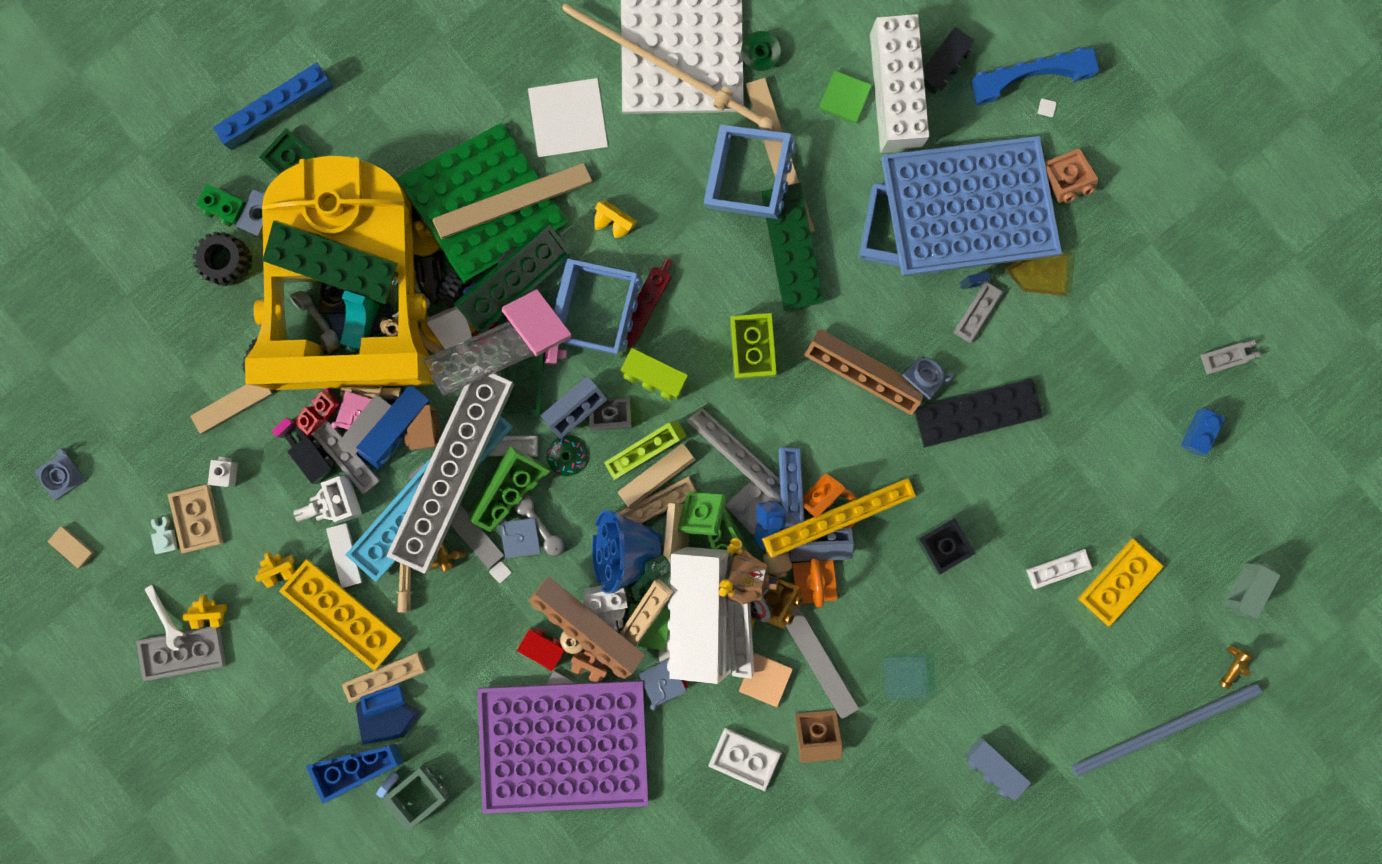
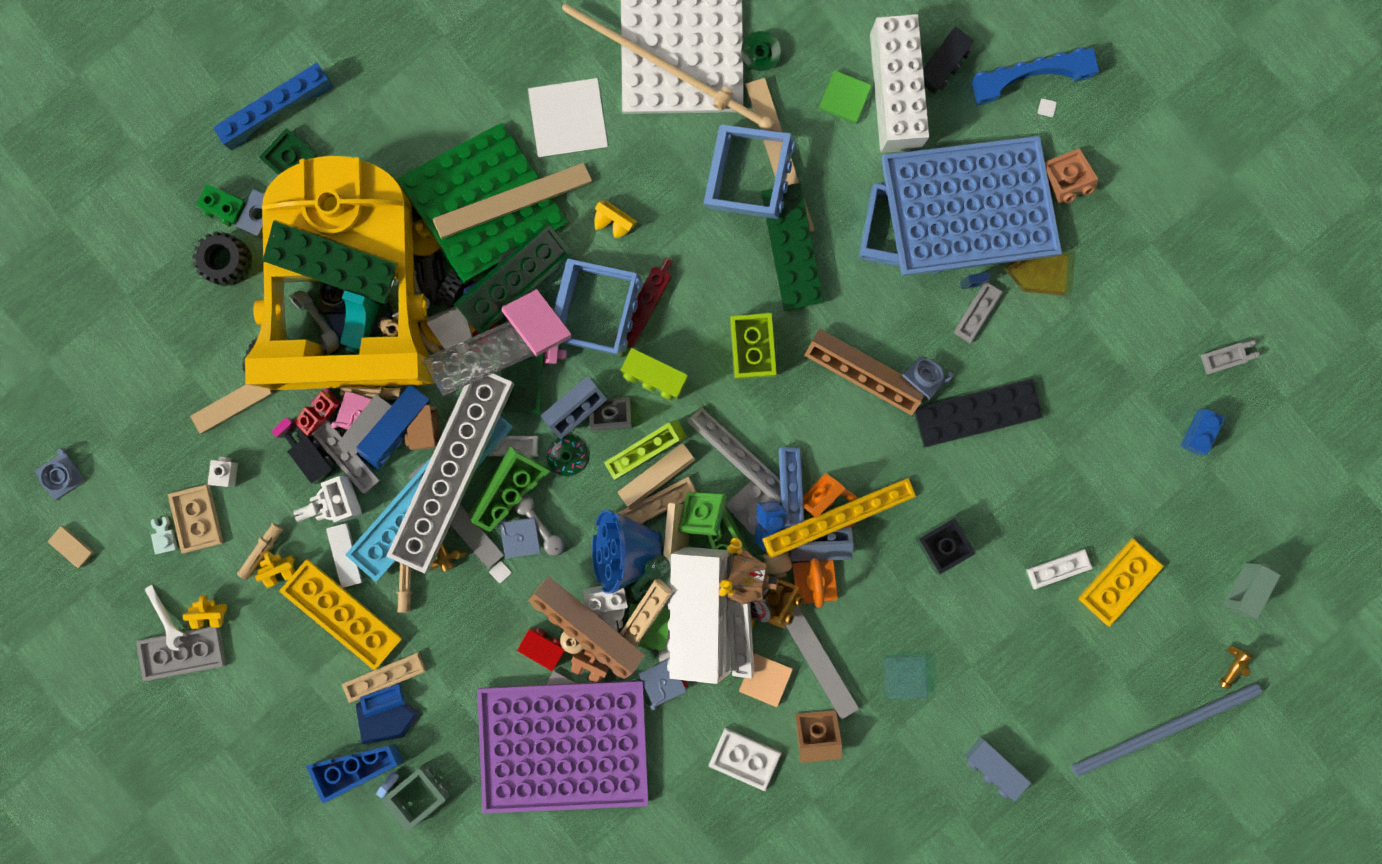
none -> tan pin [237,522,283,580]

